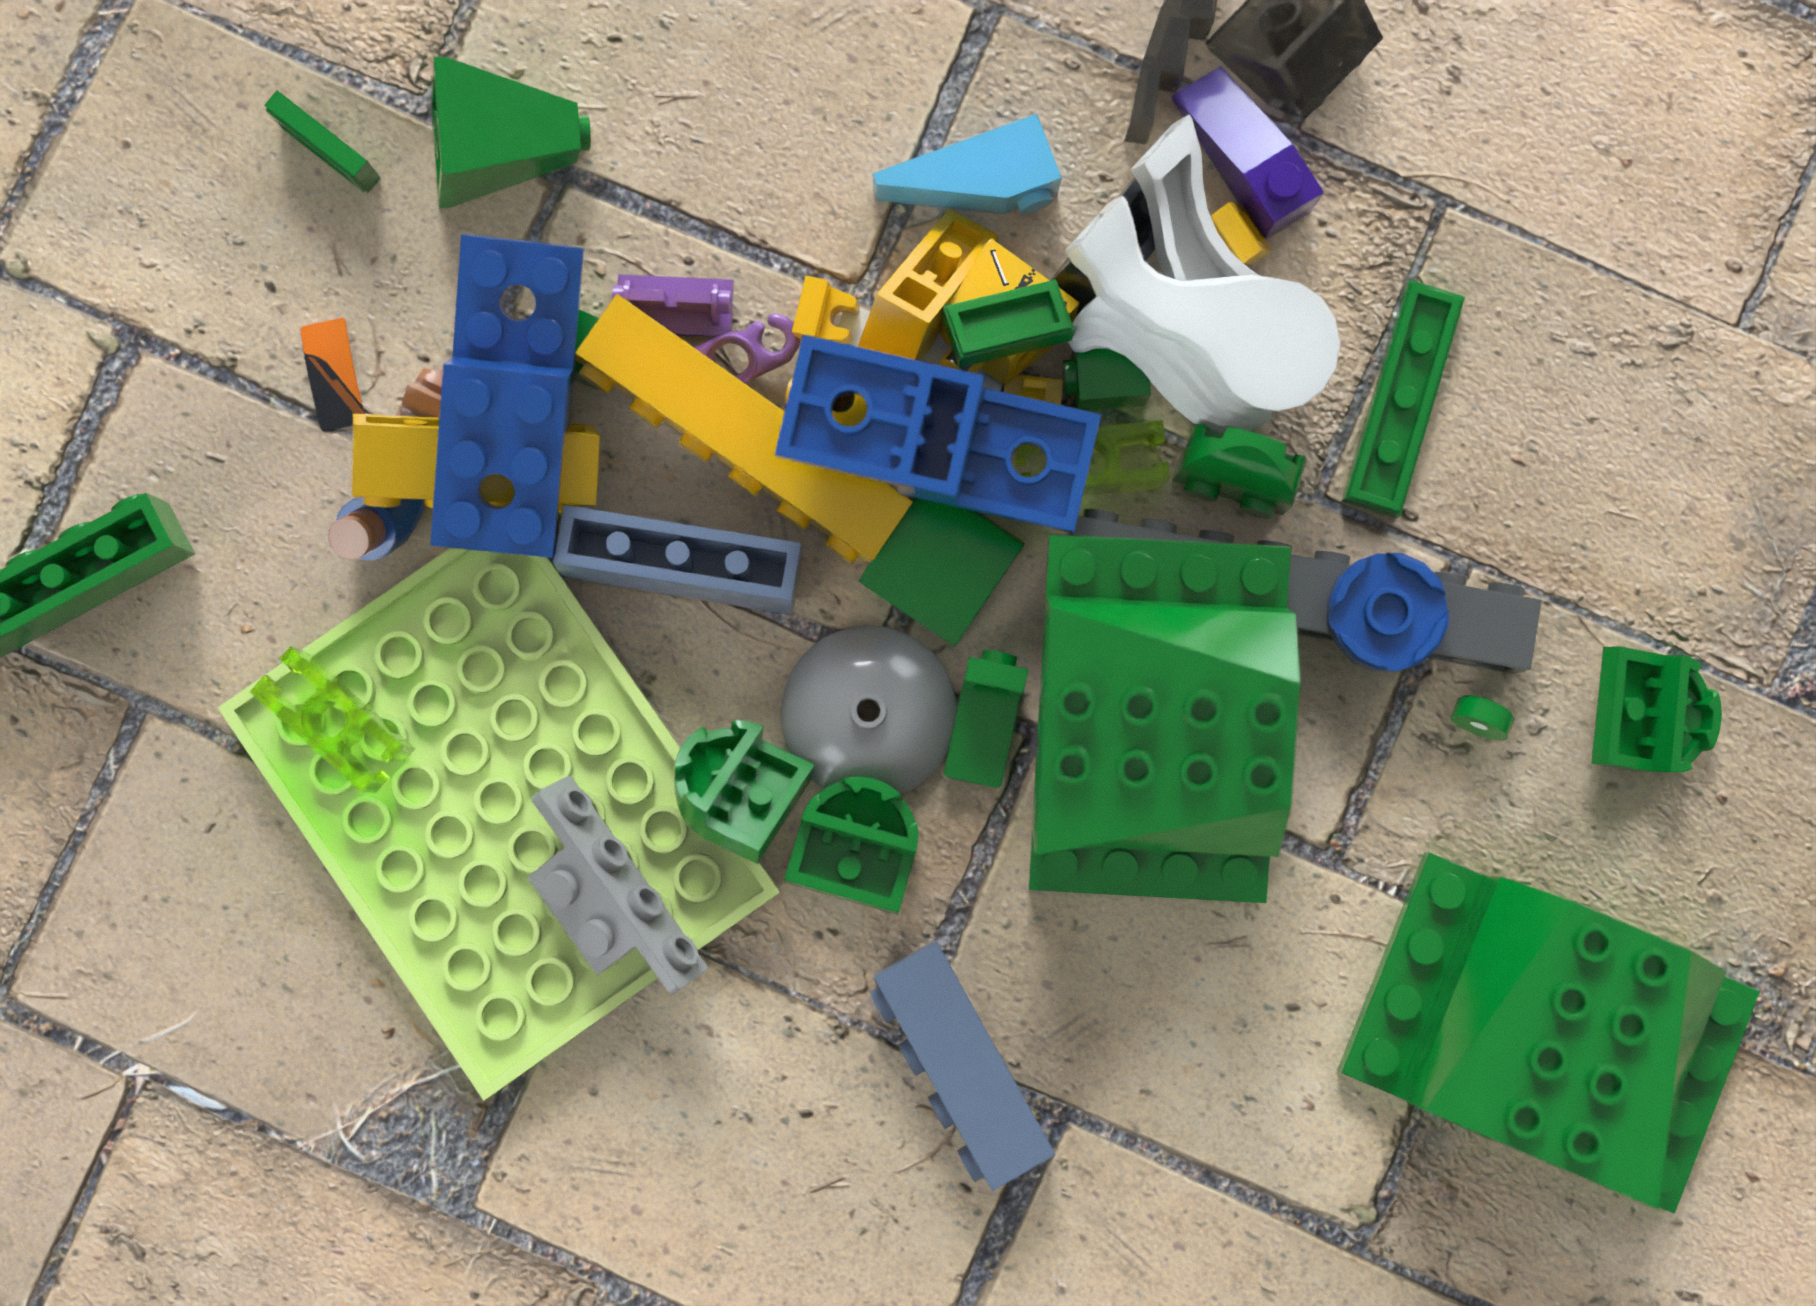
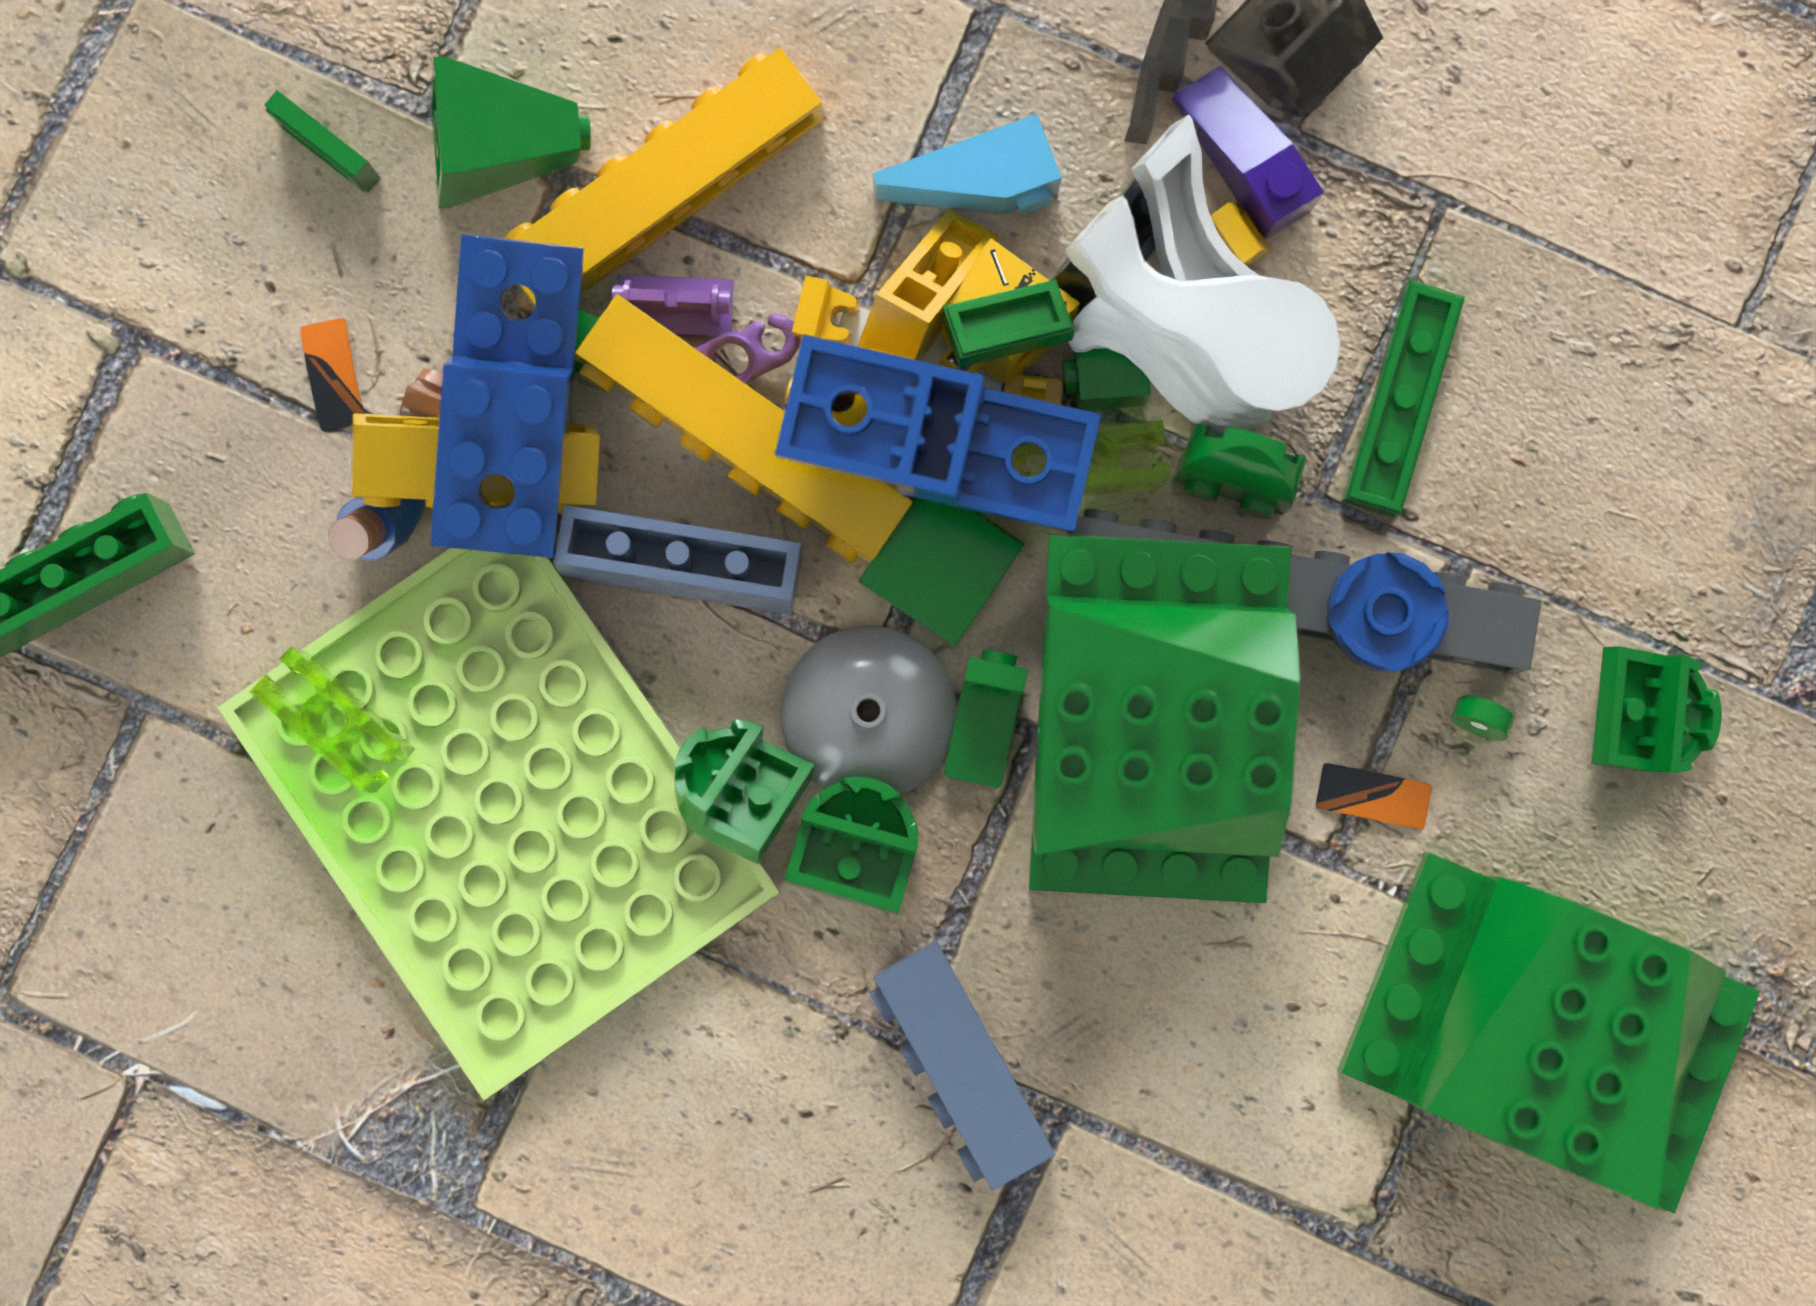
light grey bracket [527,776,707,994] -> none
none -> yellow brick [505,47,824,306]
none -> sticker [1316,763,1432,830]

